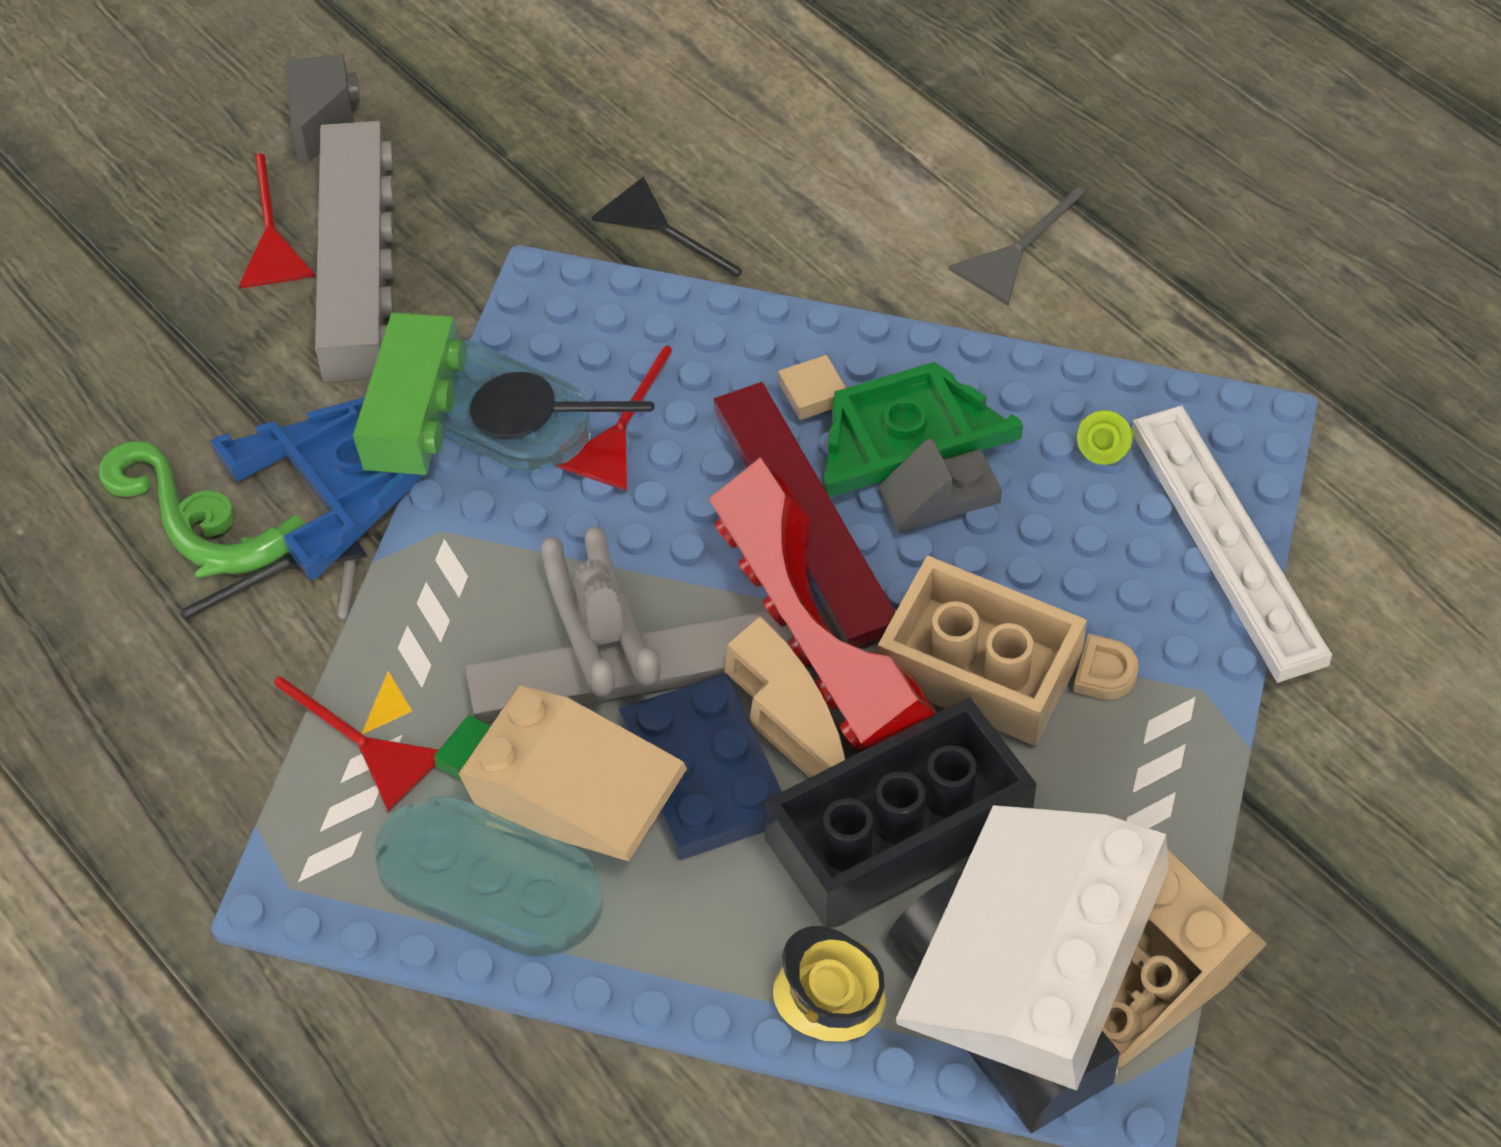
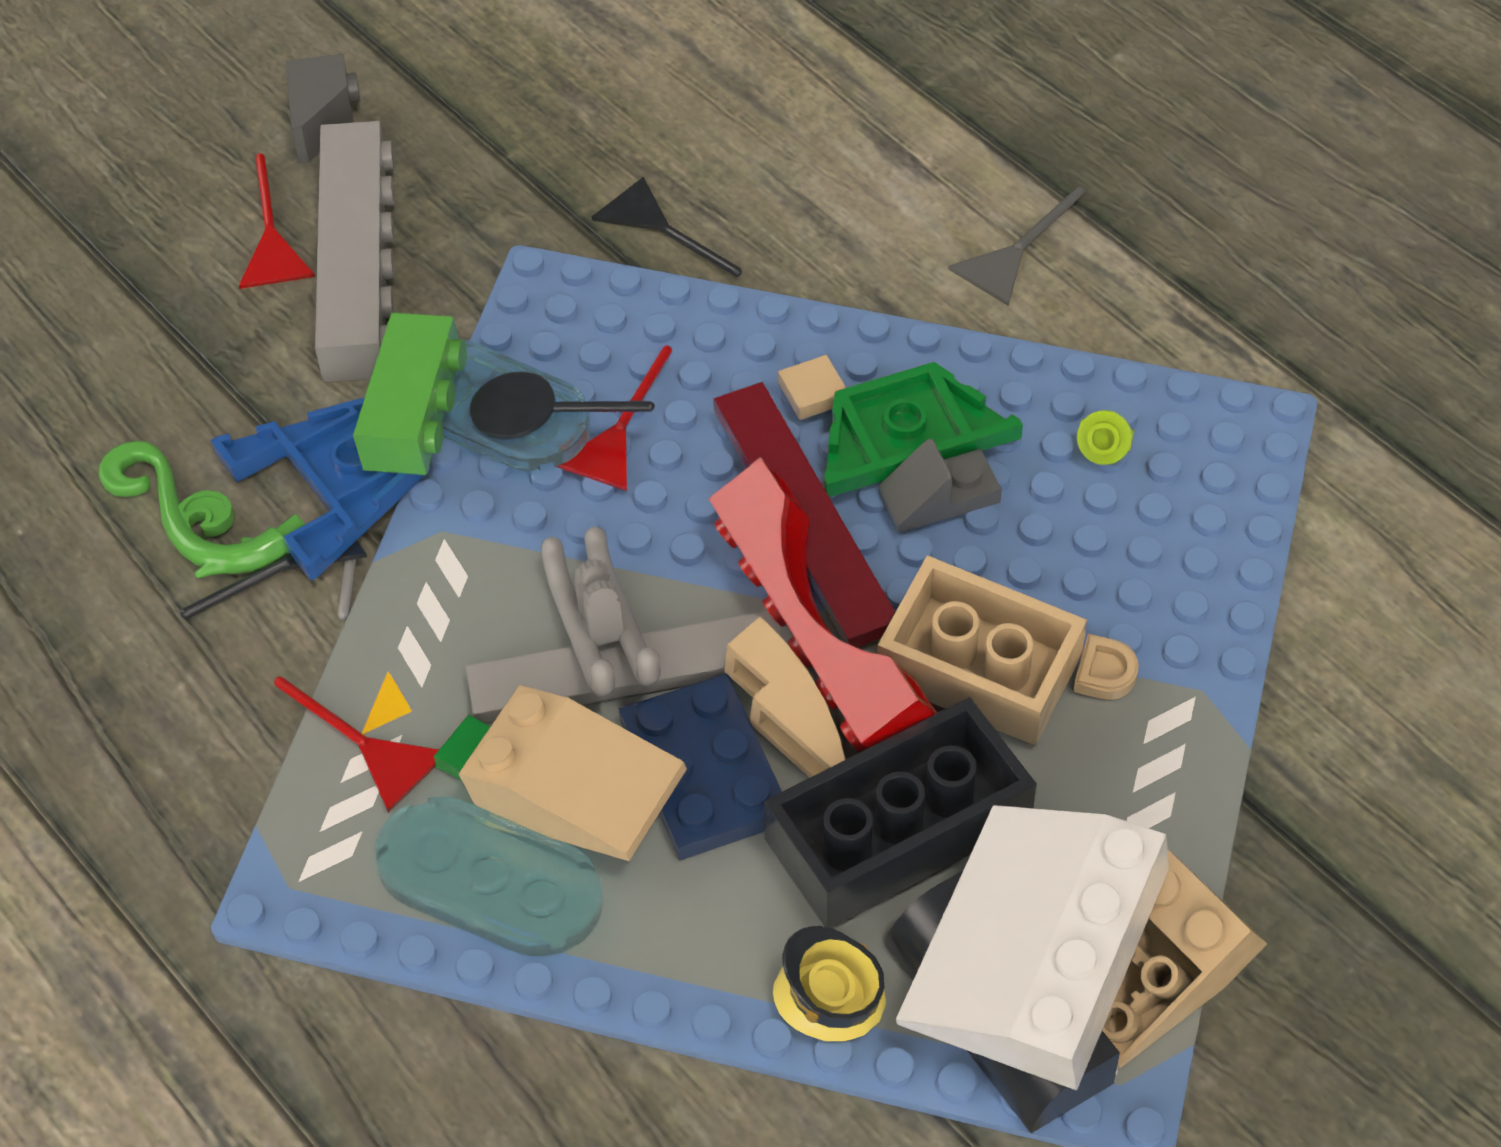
white tile [1131,405,1332,683] -> none

